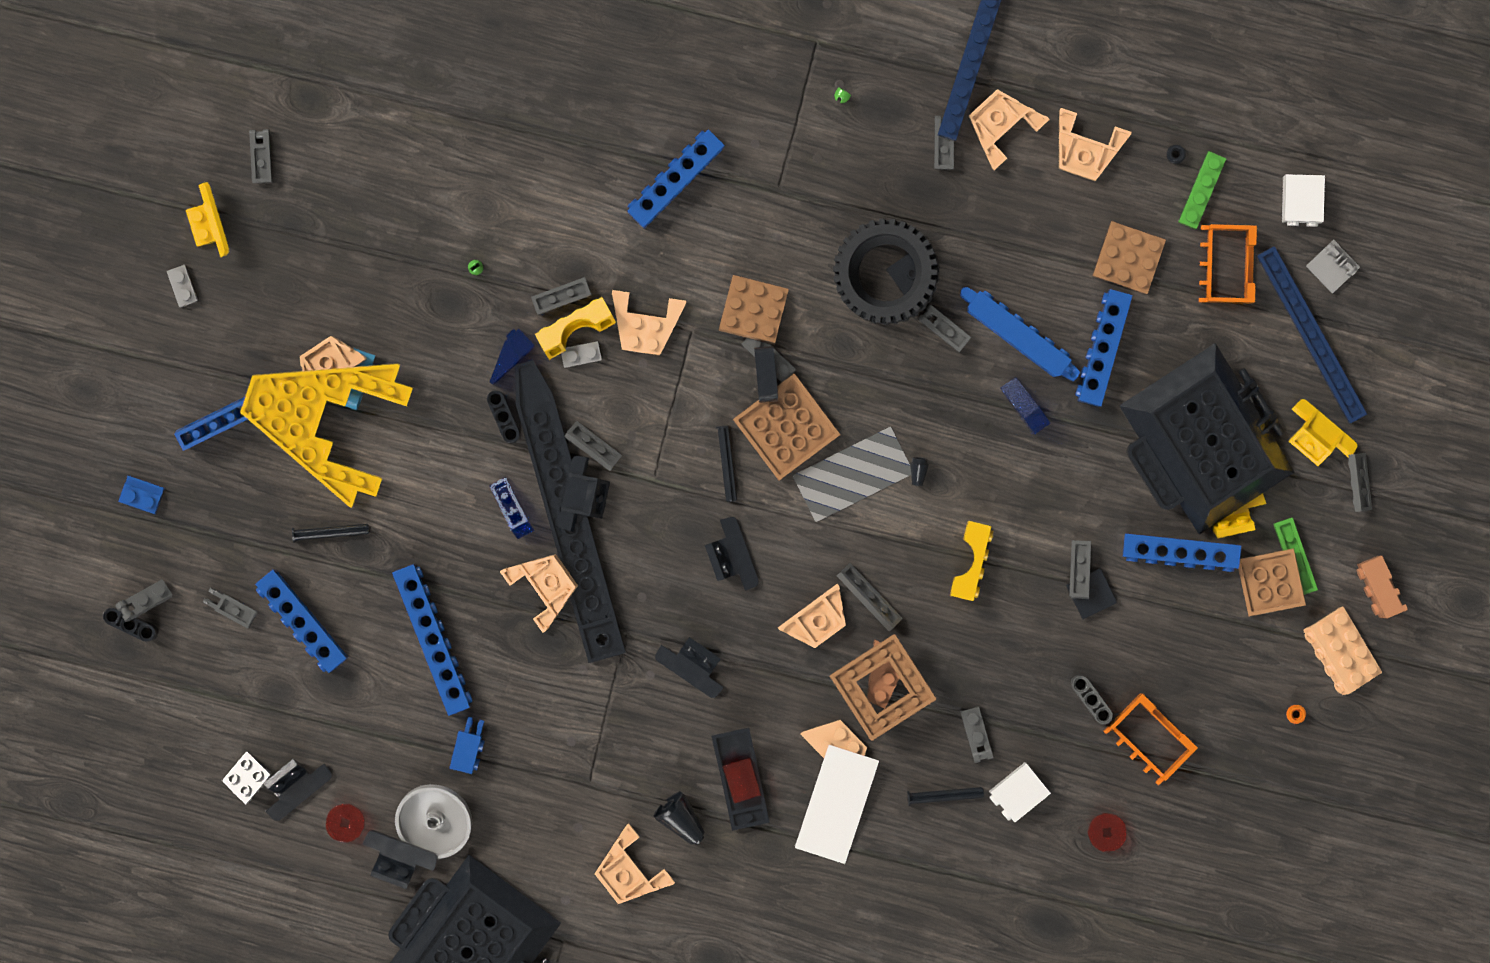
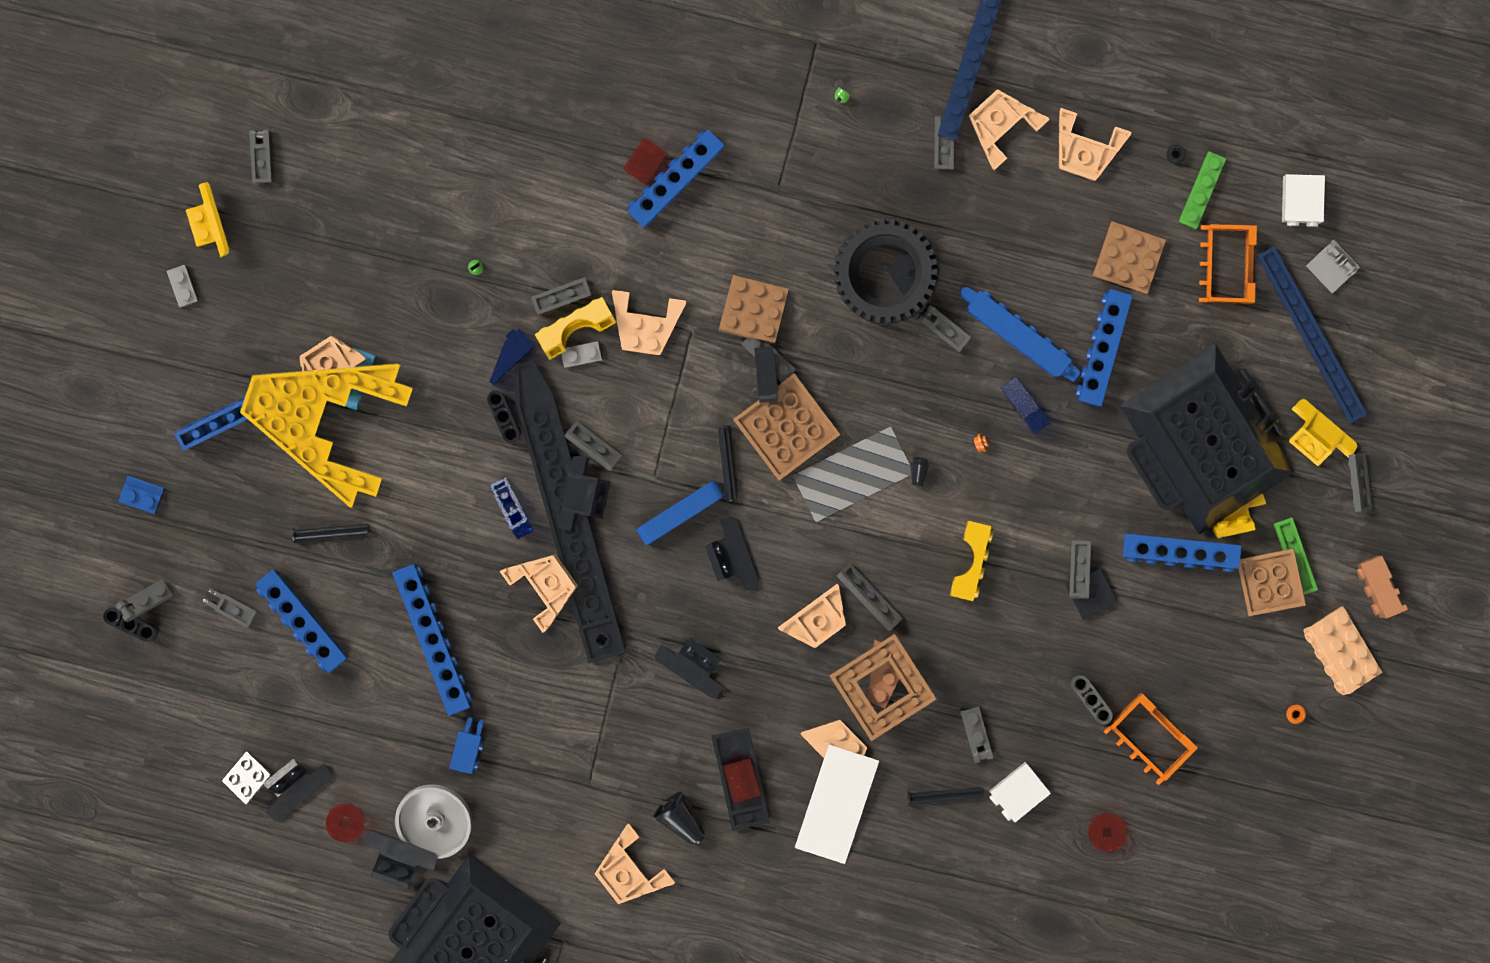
none -> clear red plate [623,138,667,185]
none -> blue beam [636,480,725,546]
none -> orange plate [974,433,990,452]

